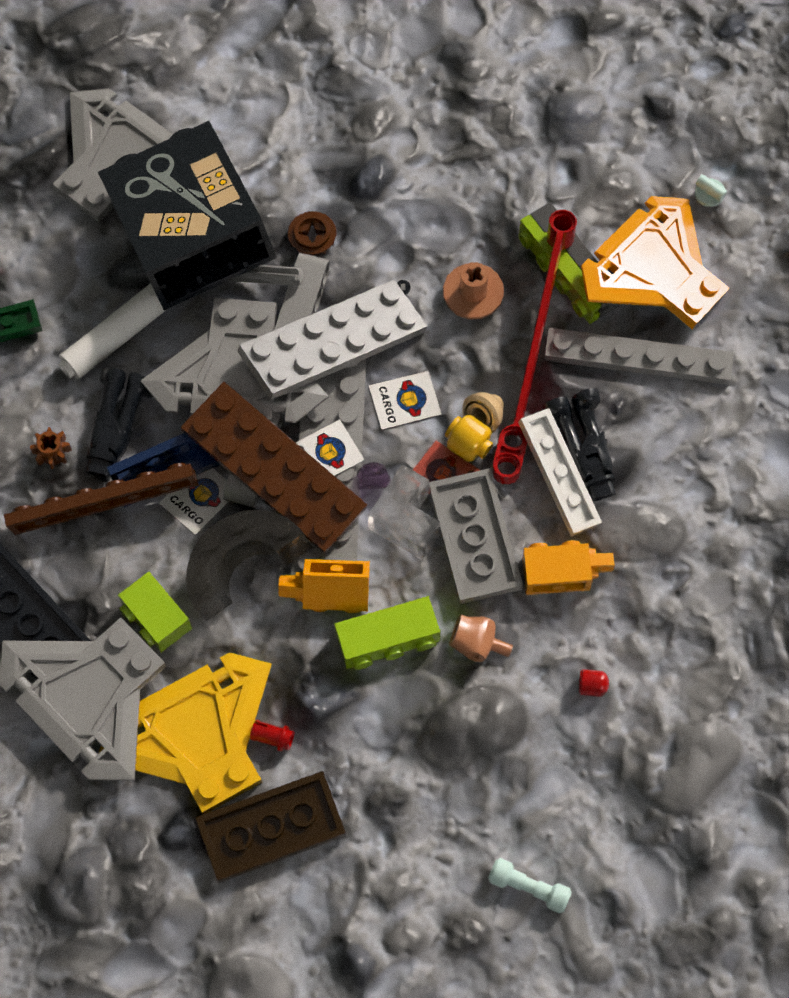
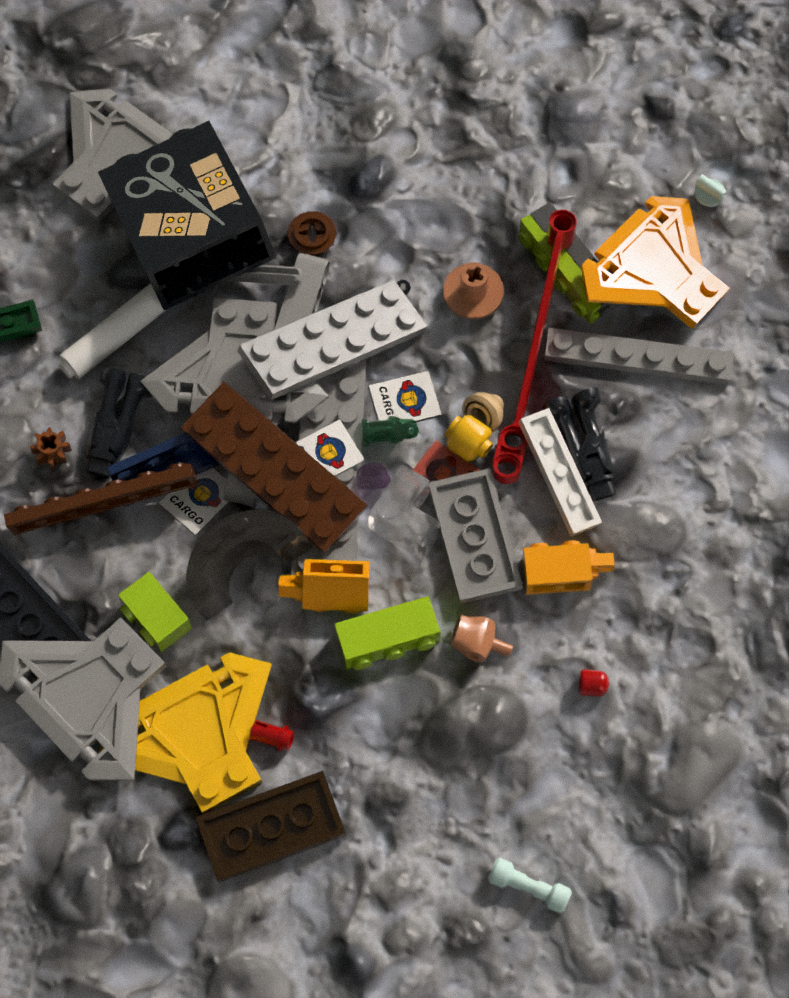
none -> clear green piece [362,416,419,447]

